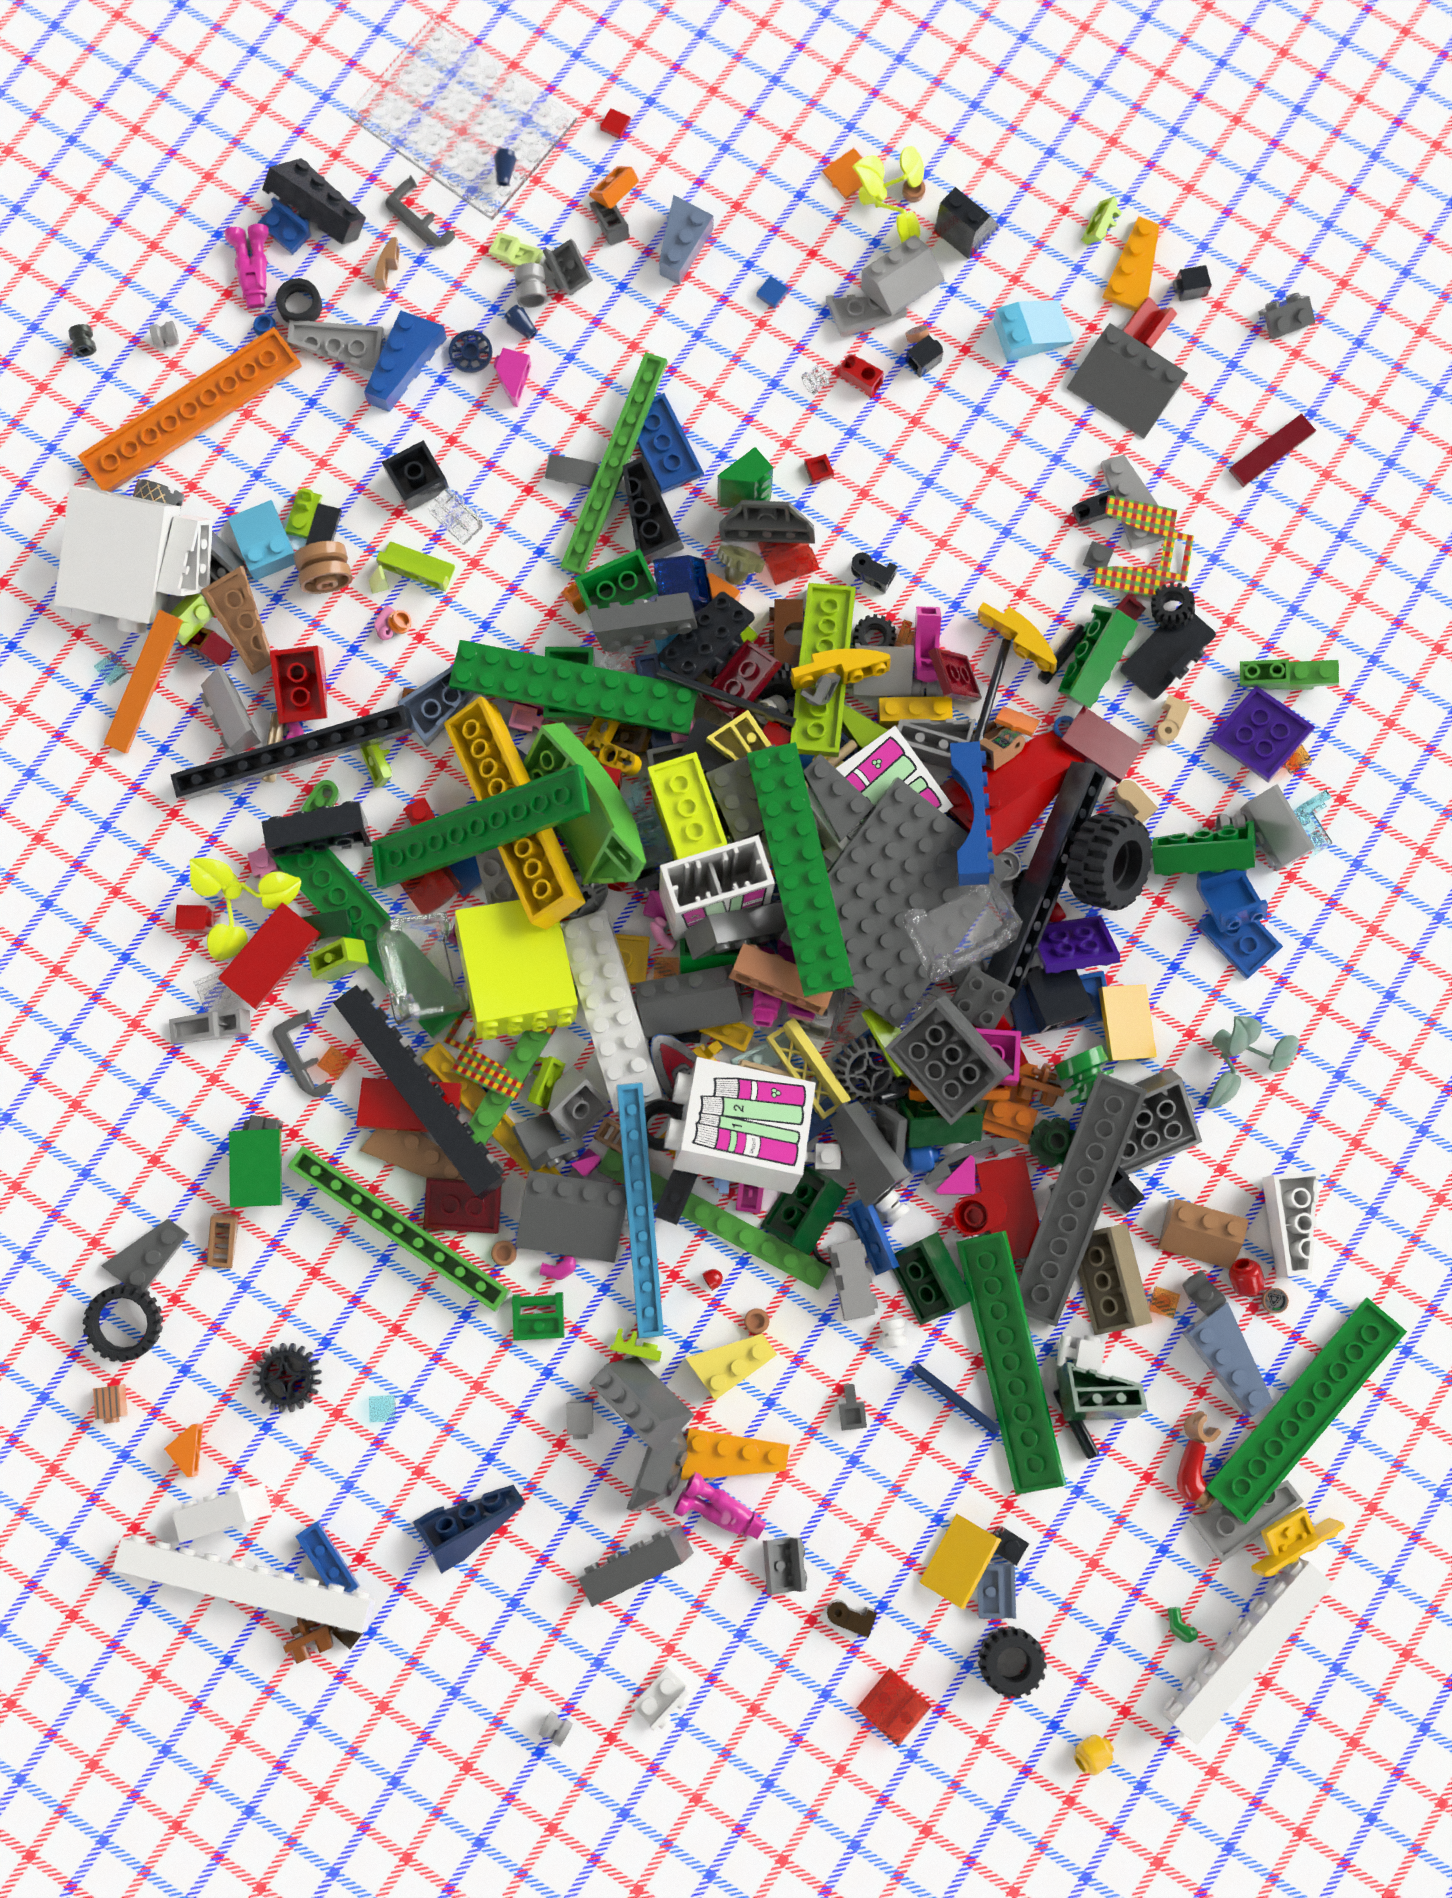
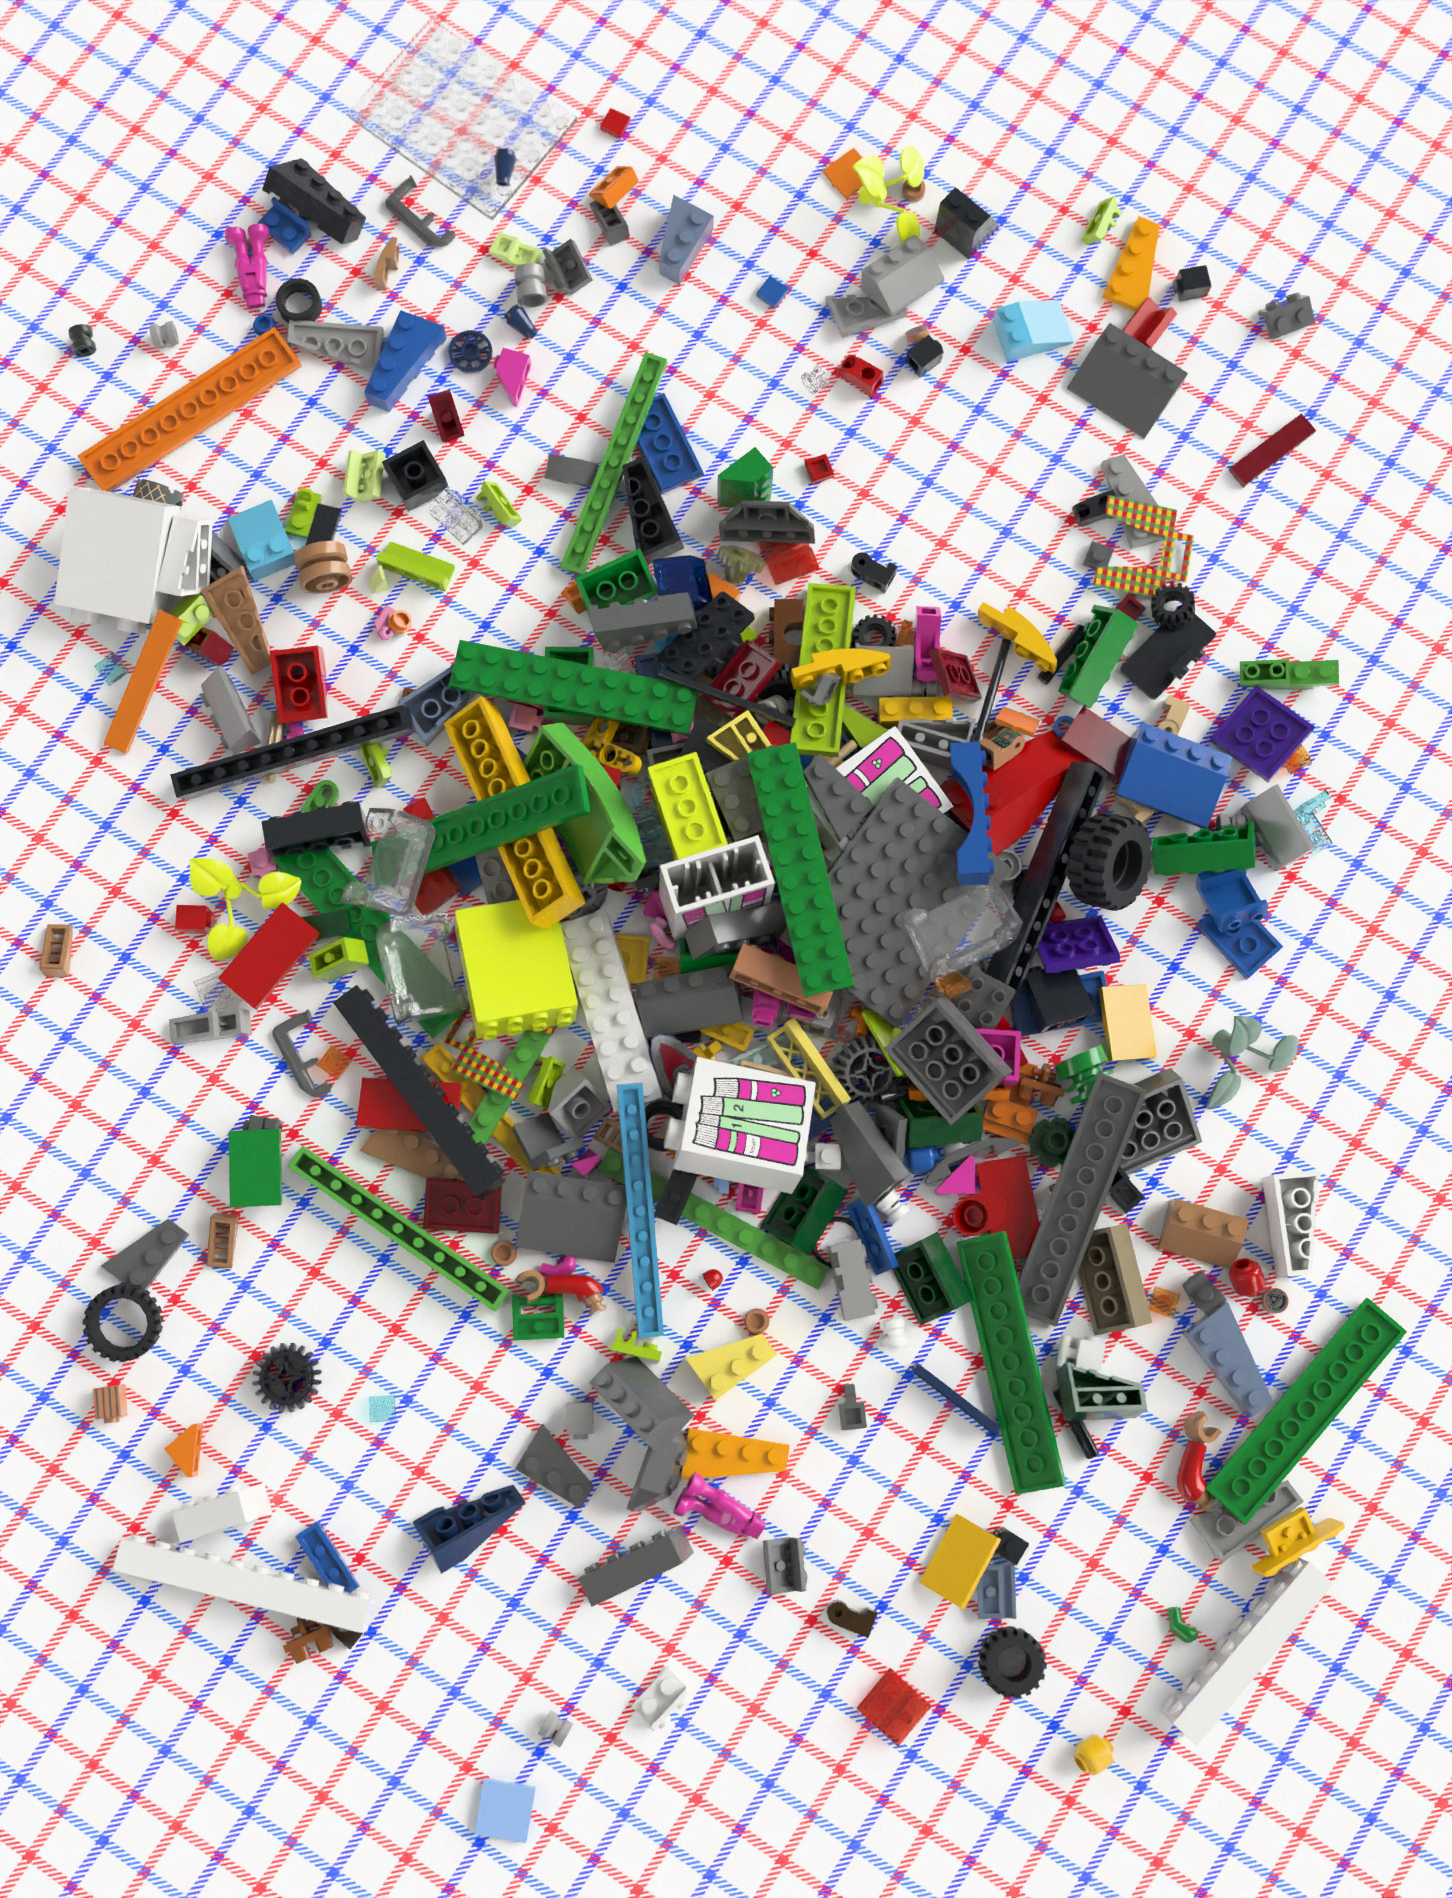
none -> medium nougat slope [39,924,73,977]
none -> clear windscreen [340,808,435,917]
none -> yellowish green bracket [343,450,385,503]
none -> dark red slope [427,389,465,443]
none -> light blue tile [474,1778,536,1843]
none -> lime plate [476,481,522,526]
none -> piece [515,1270,607,1316]
none -> dark grey wing [515,1423,594,1509]
none -> orange arm [849,1006,870,1038]
none -> clear orange plate [935,970,971,999]
none -> blue slope [1115,722,1232,829]

